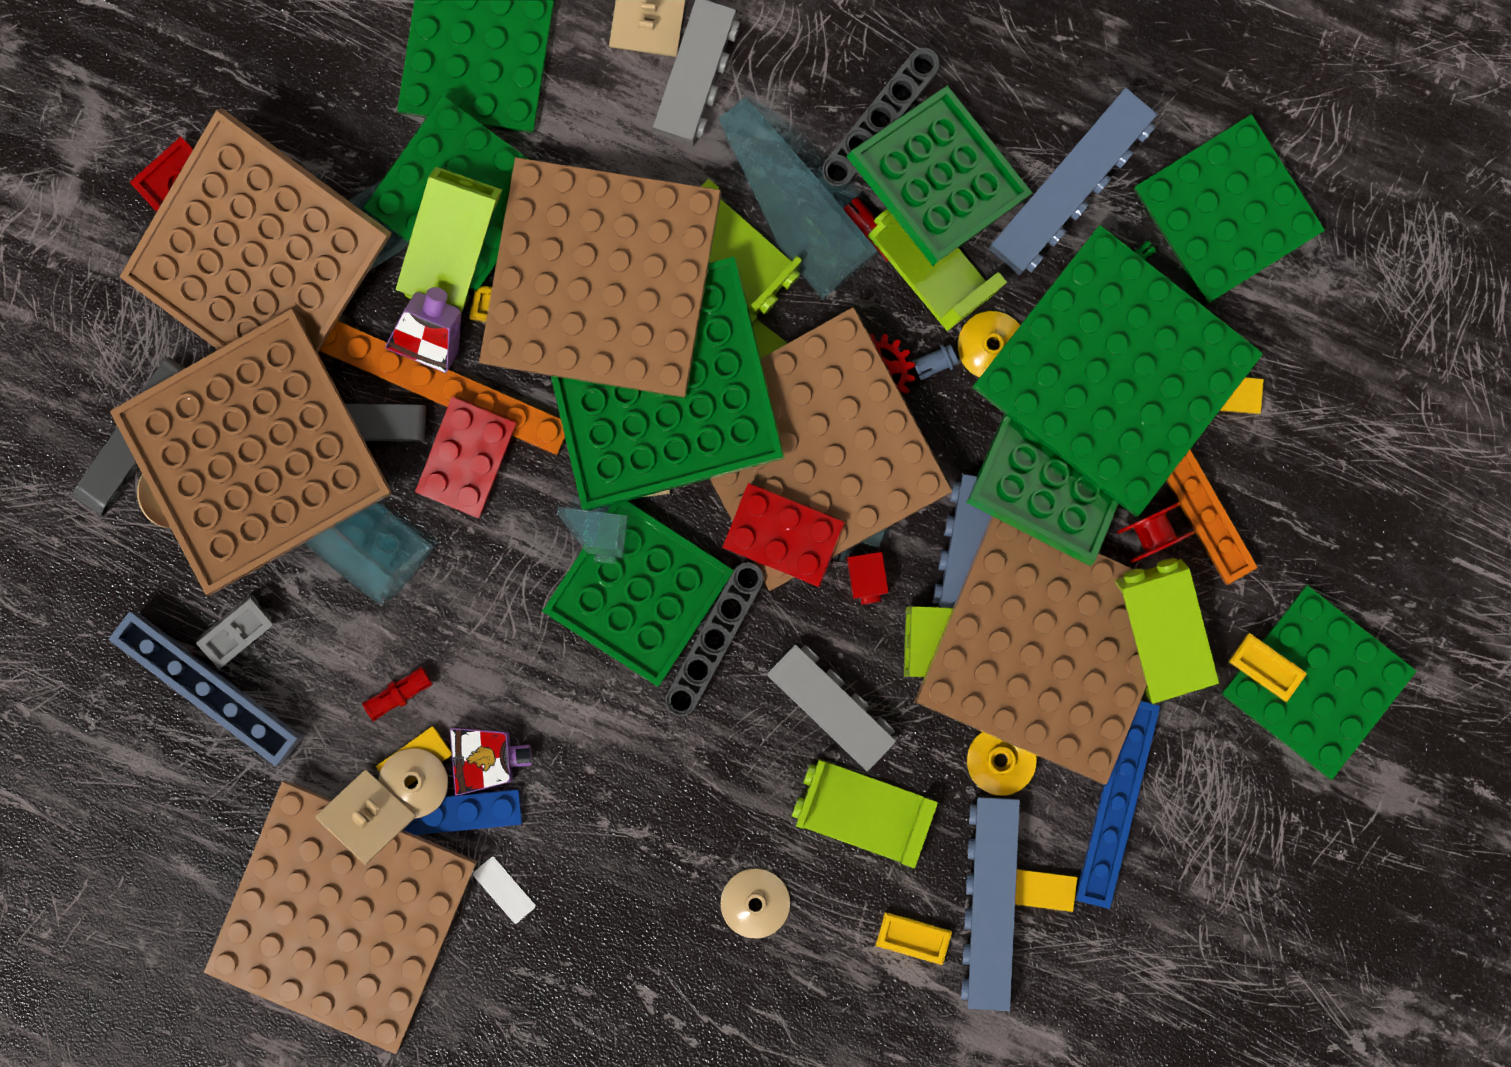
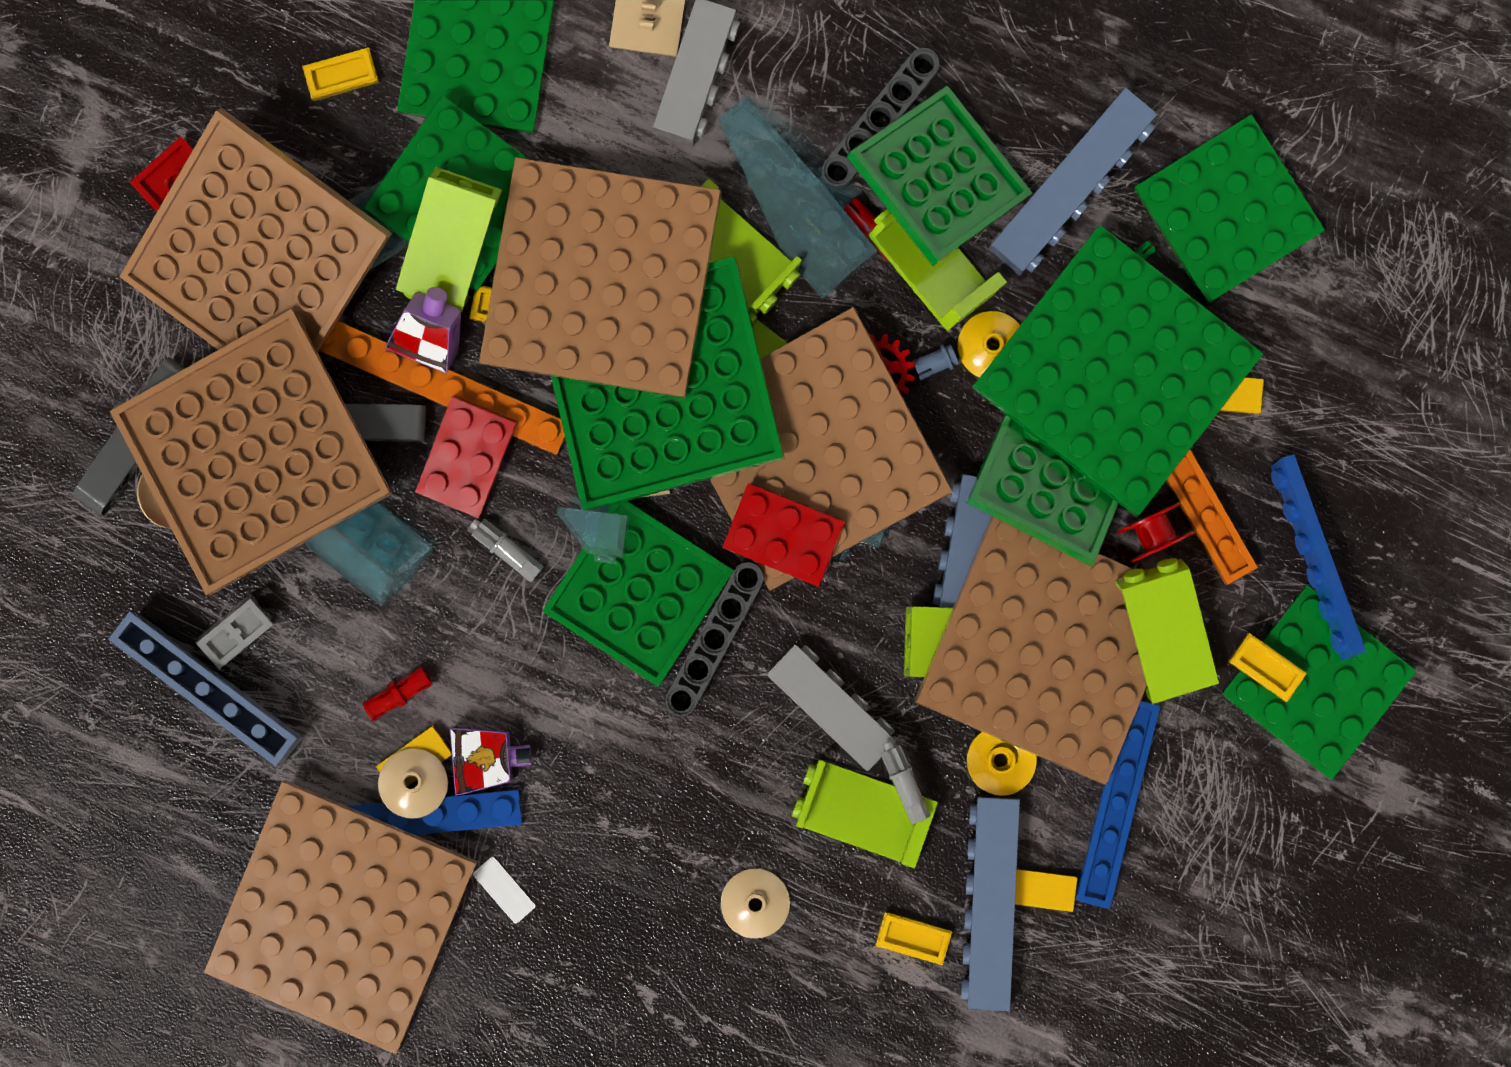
tan piece [315,769,416,865] -> none
red brick [846,552,888,605] -> none
none -> yellow tile [302,48,379,101]
none -> light grey piece [469,519,544,582]
none -> light grey piece [880,741,931,824]
none -> blue plate [1271,454,1366,661]

